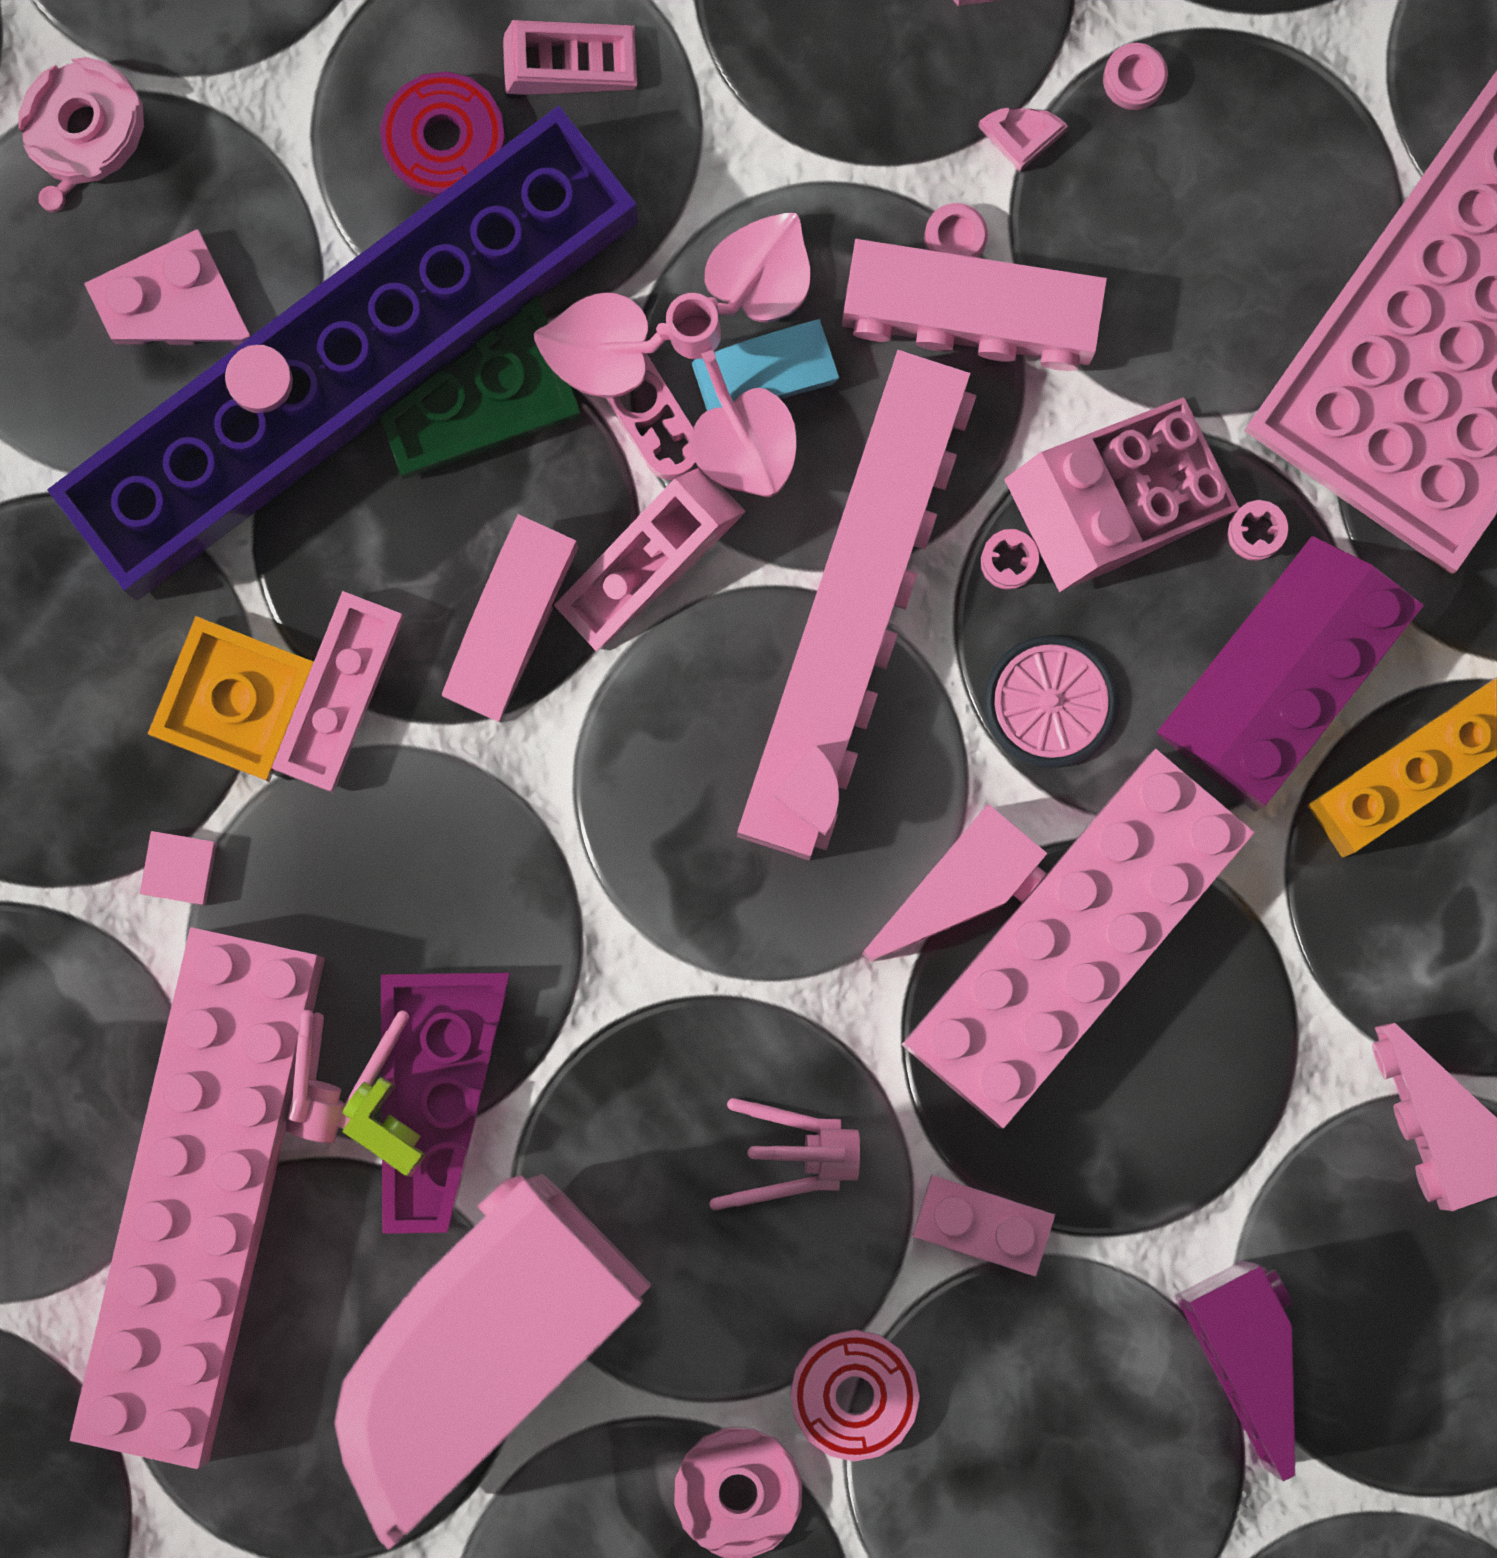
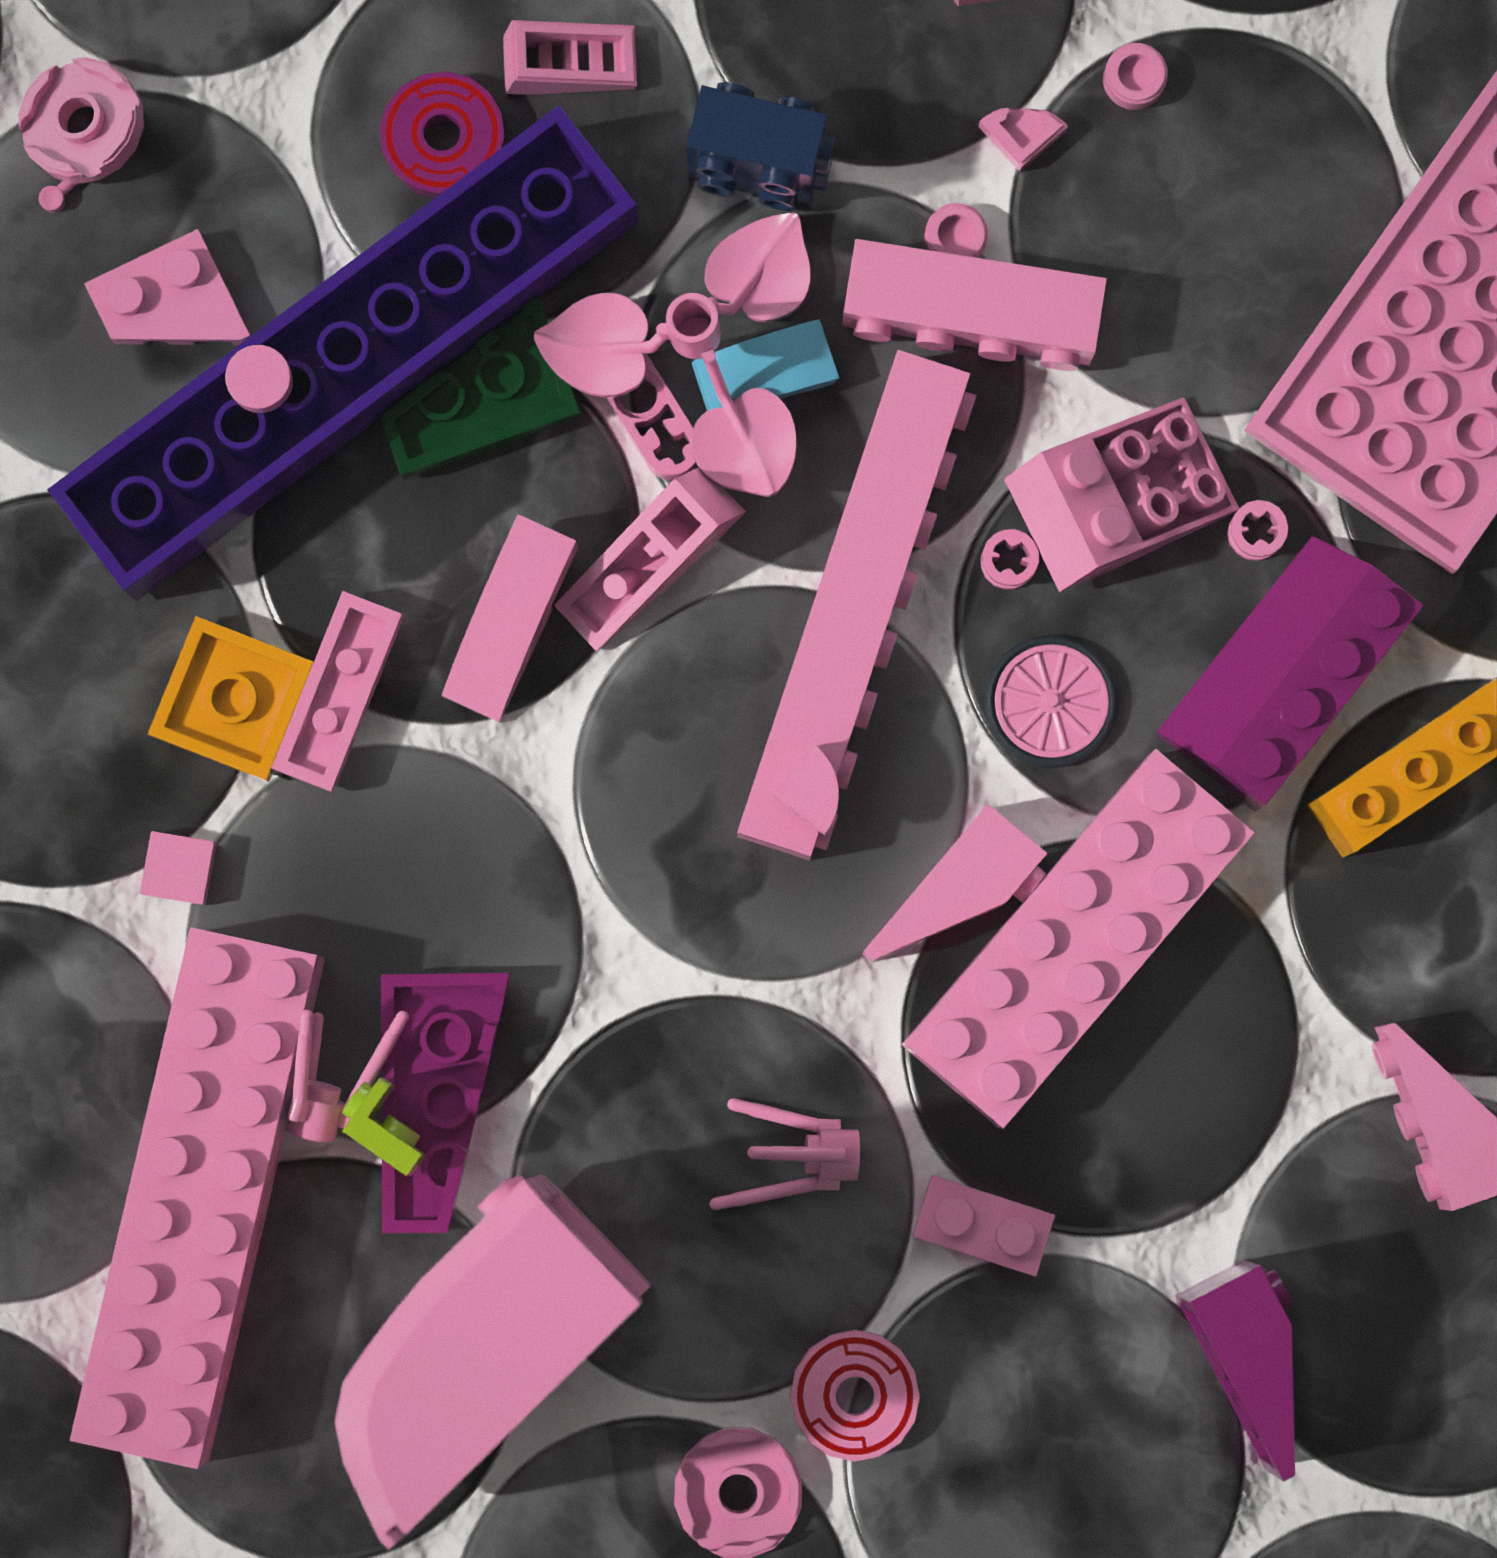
none -> dark blue brick [686,82,836,211]

